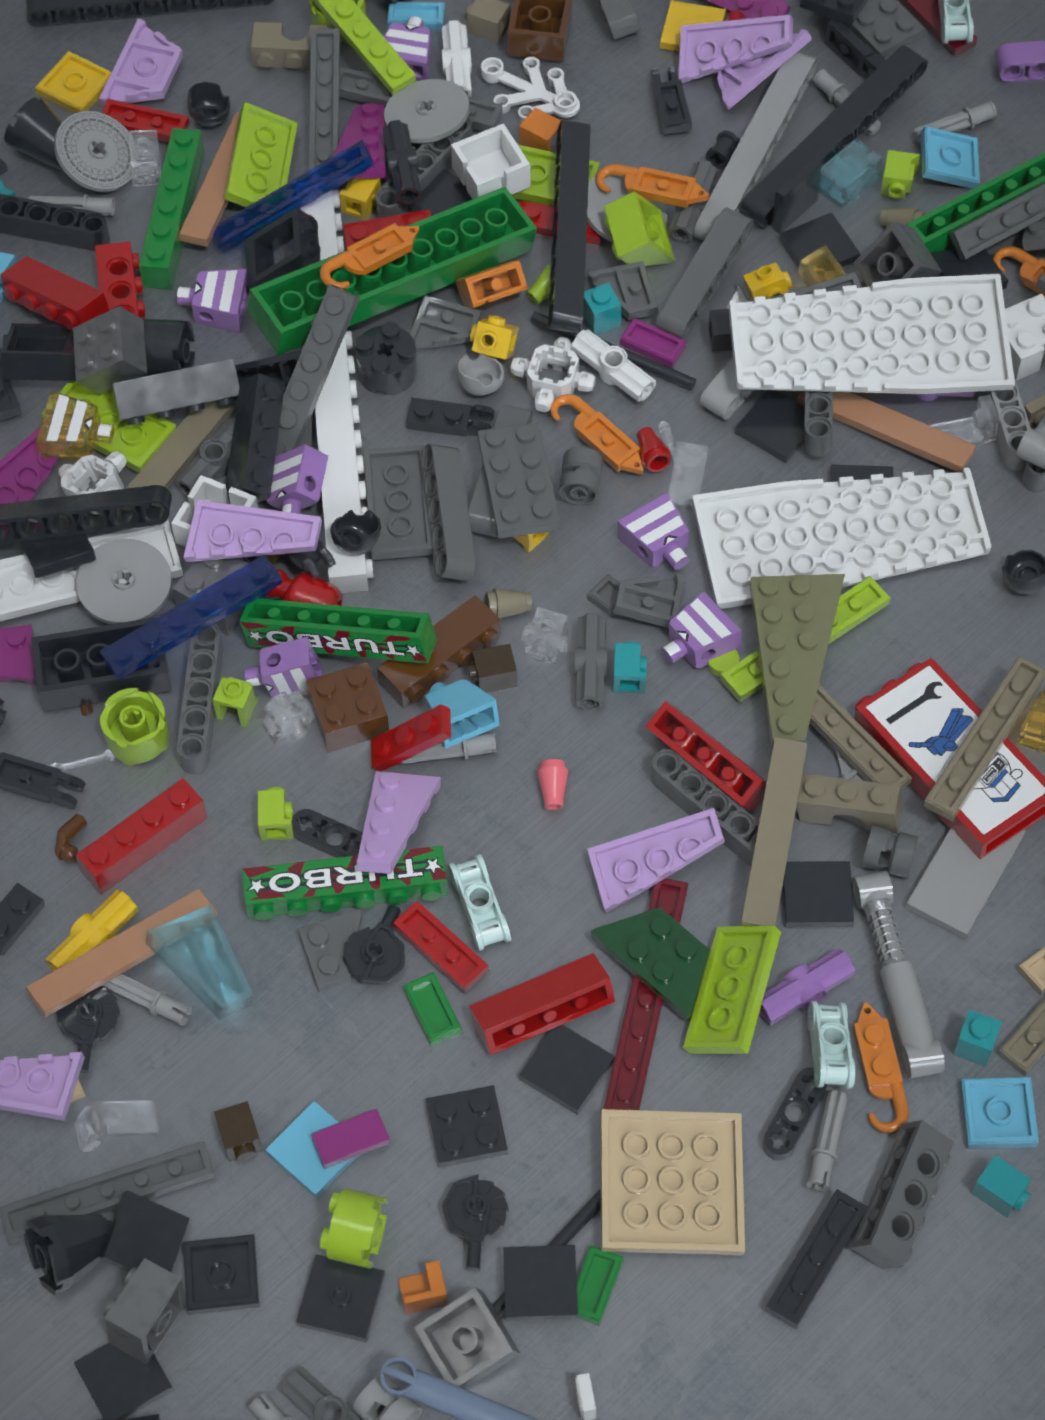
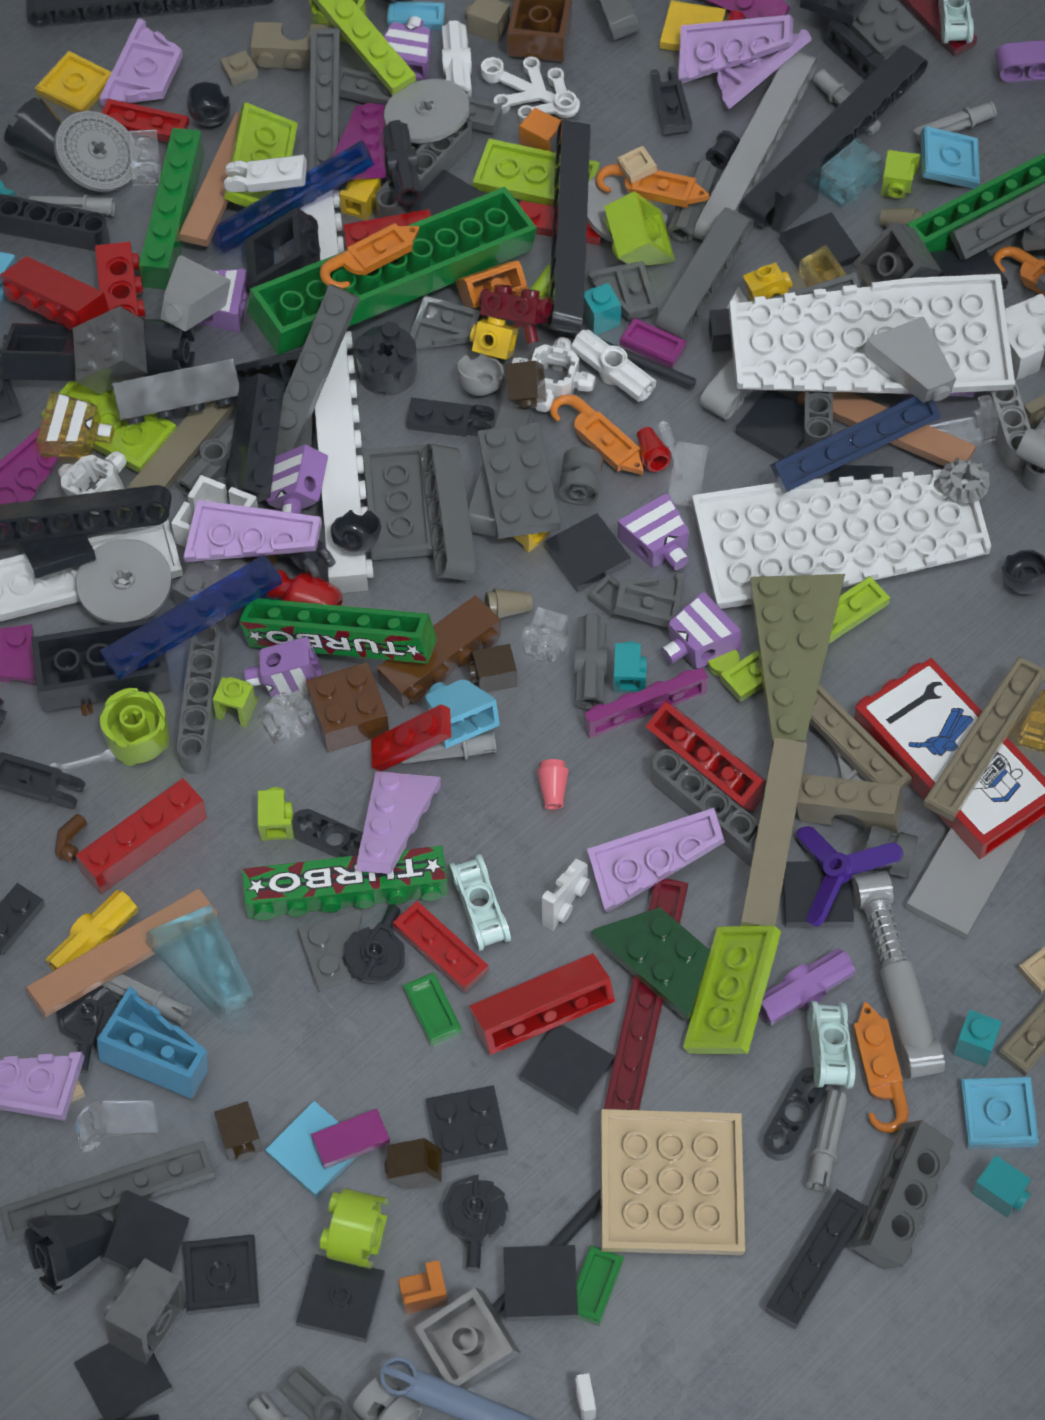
white piece [451,123,531,199] -> none
none -> dark azure wedge [97,986,208,1099]
none -> light grey slope [160,255,231,331]
none -> dark tan plate [220,50,258,86]
none -> white hinge [224,155,307,193]
none -> dark brown brick [384,1138,442,1190]
none -> dark red brick [479,284,552,344]
none -> dark brown brick [506,360,547,409]
none -> white wing [542,859,590,931]
none -> black tile [544,513,631,592]
none -> magenta plate [584,667,708,739]
none -> tan tile [617,146,657,184]
none -> dark blue plate [770,396,941,493]
none -> dark purple piece [797,826,903,927]
none -> light grey slope [864,316,956,403]
none -> light grey gear [939,457,990,503]

